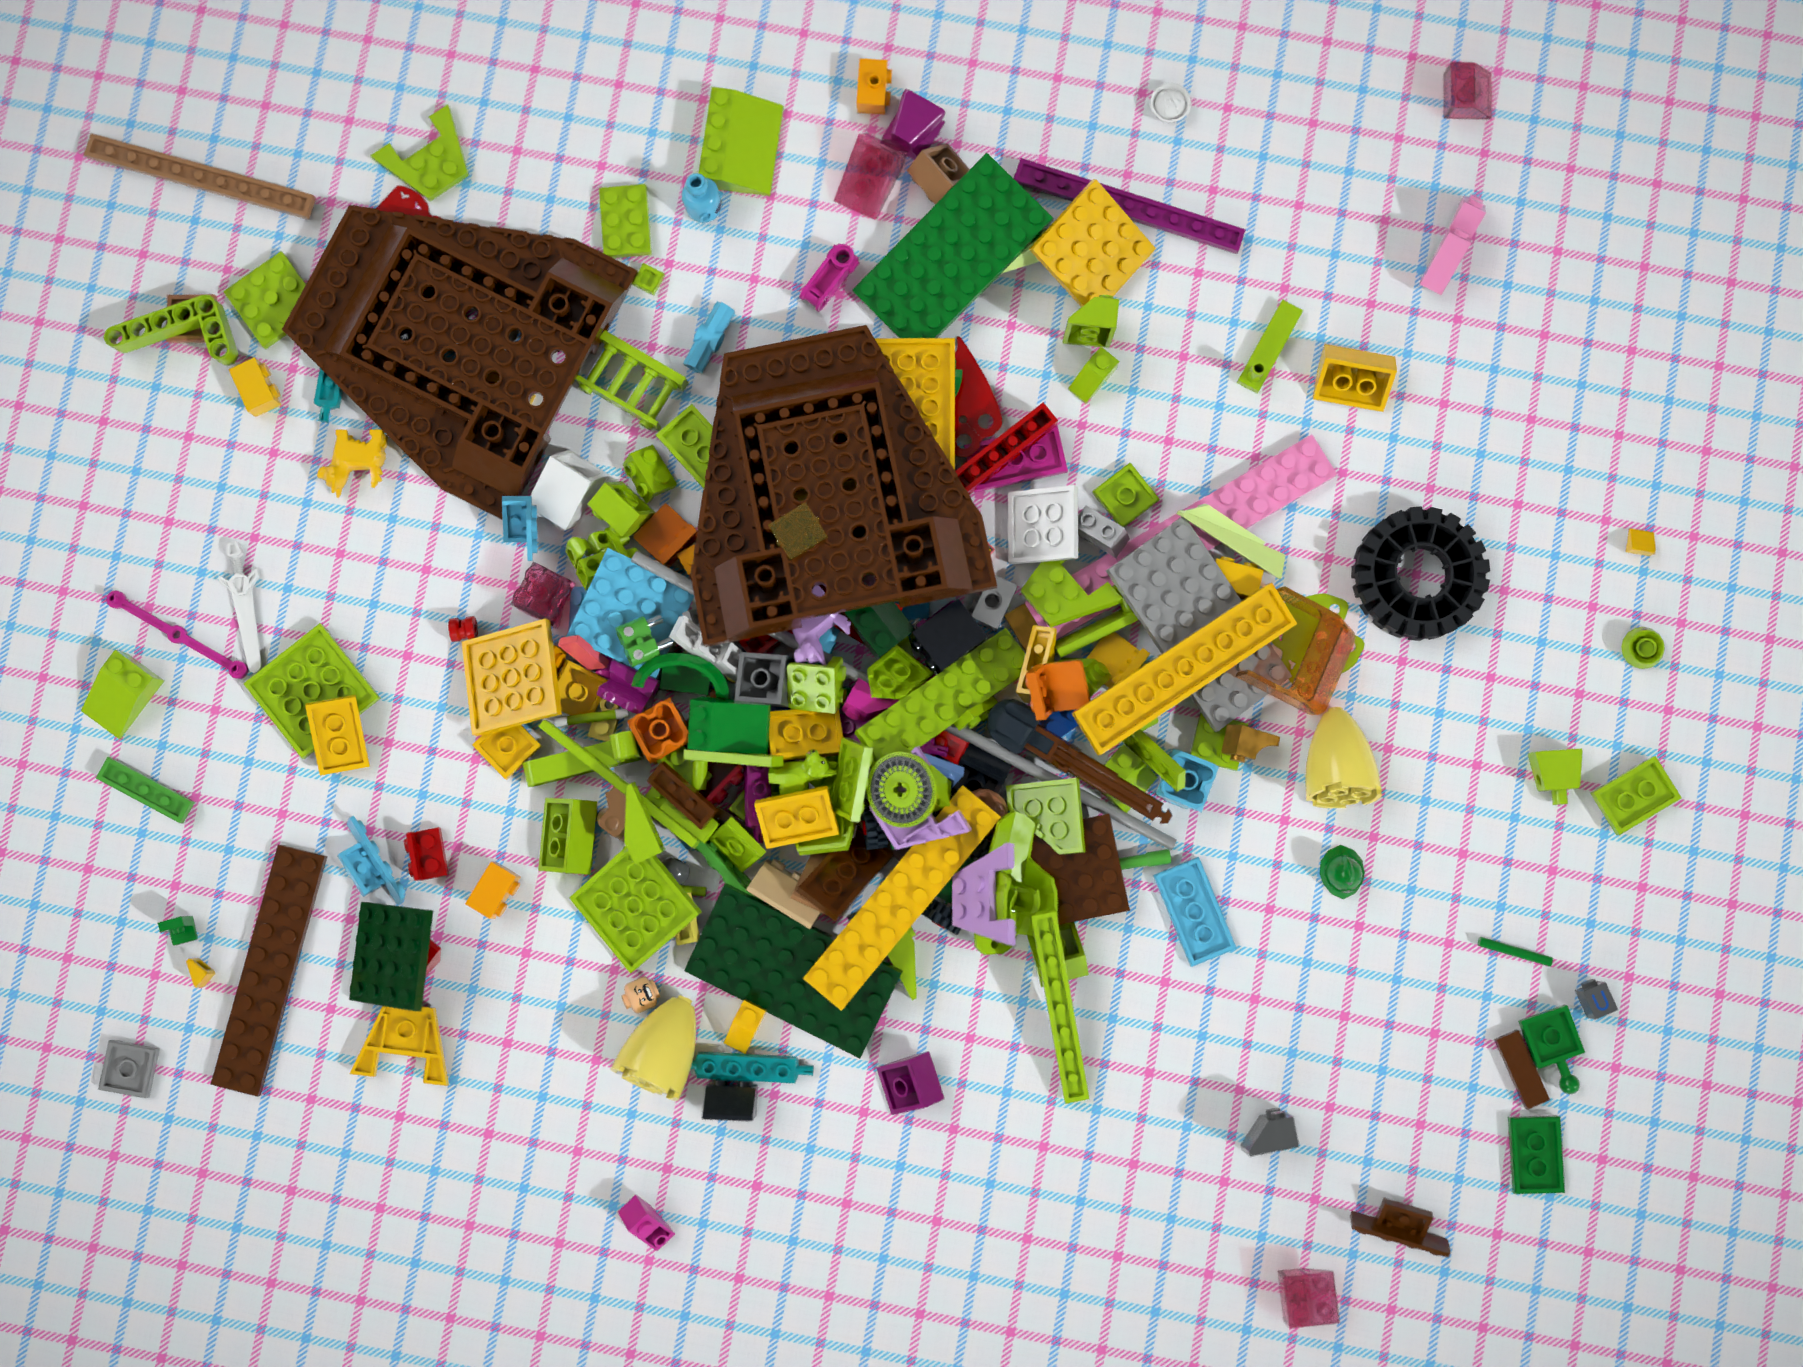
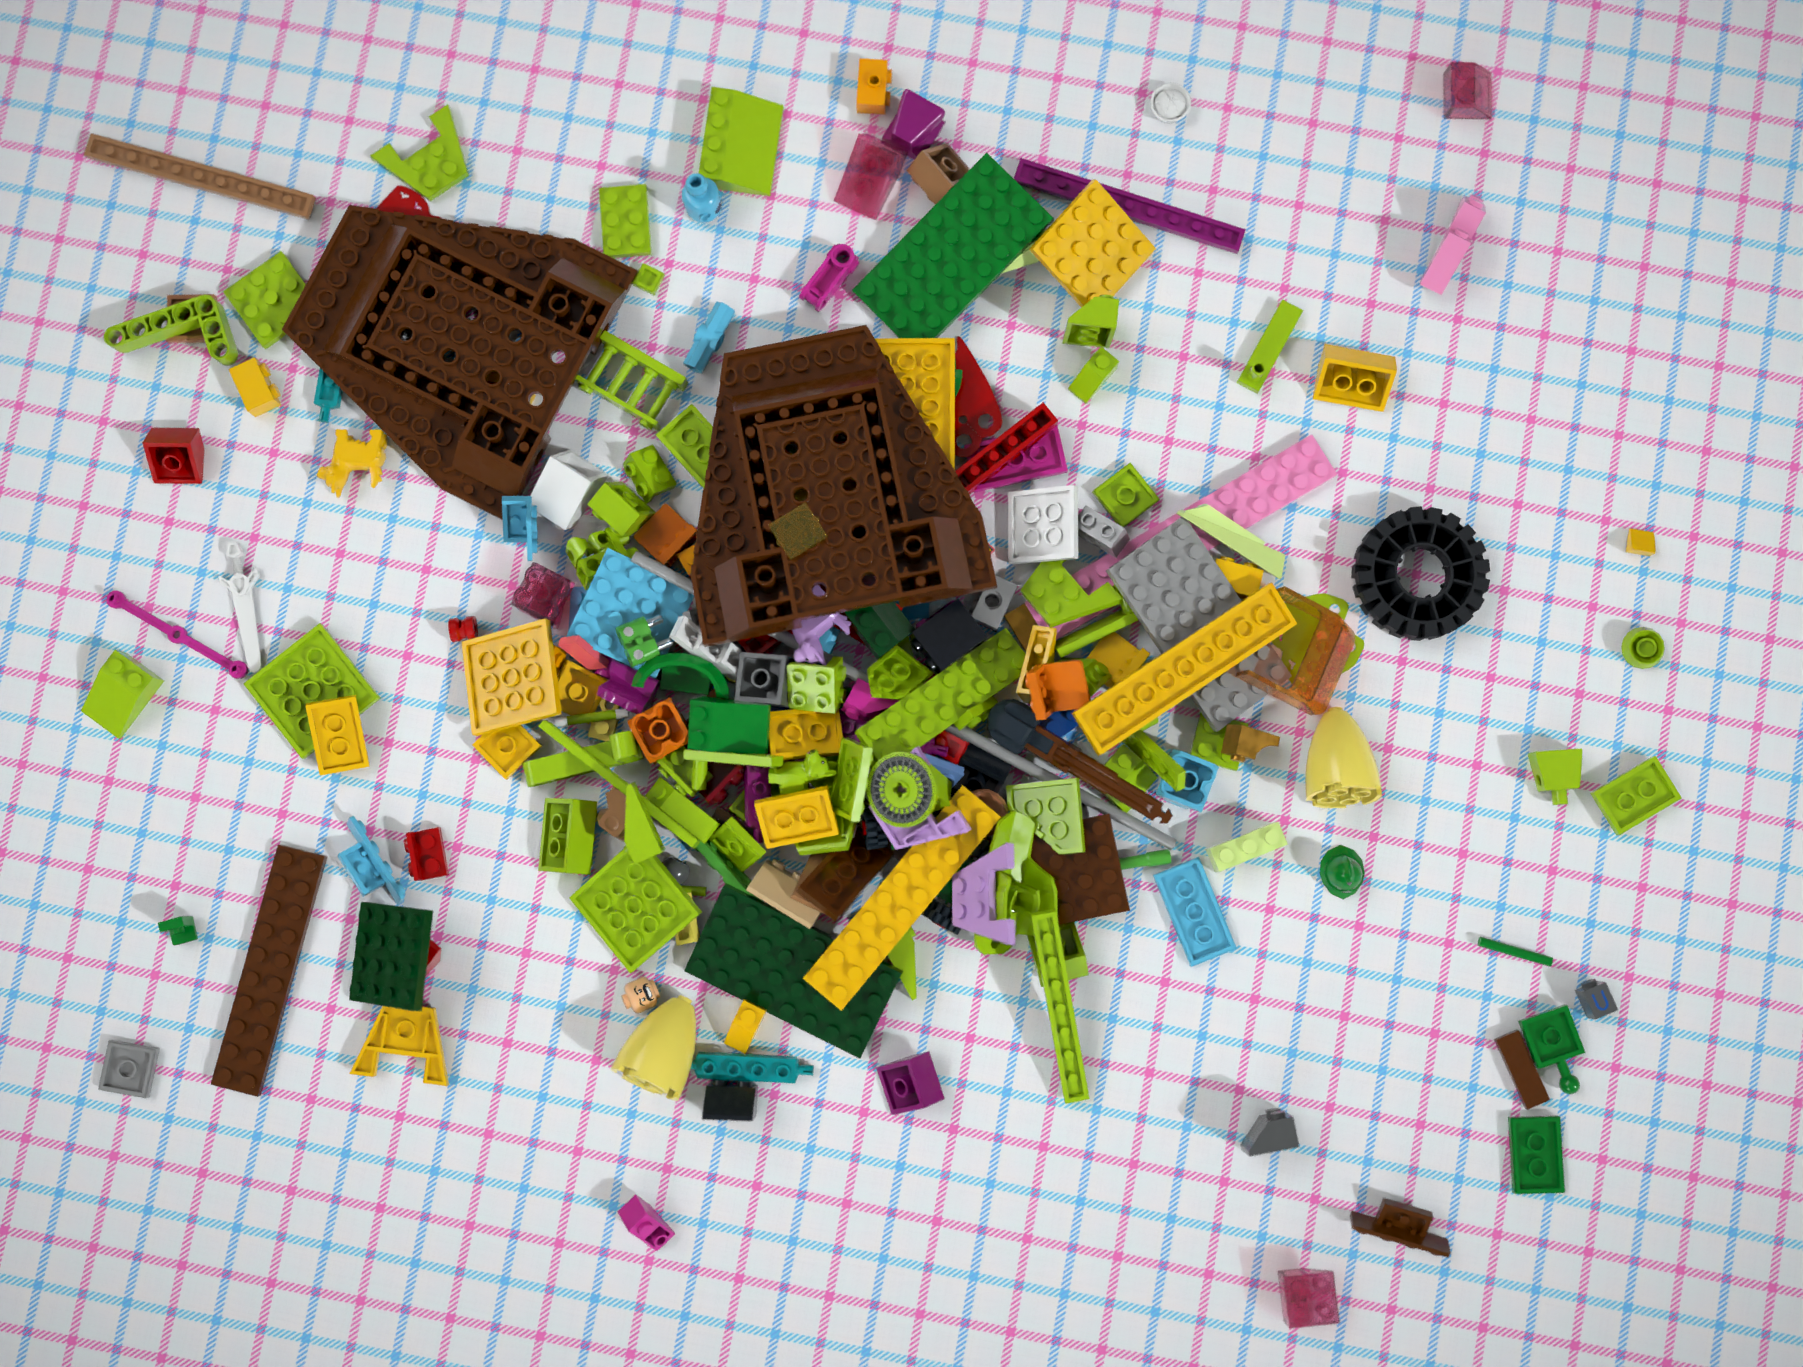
bright green plate [96,757,195,823] -> none
yellow slope [186,958,216,988] -> none
light orange brick [465,861,521,919] -> none
reddish brown plate [647,761,718,830] -> none
none -> red slope [142,427,204,484]
none -> yellowish green arch [1206,822,1288,872]

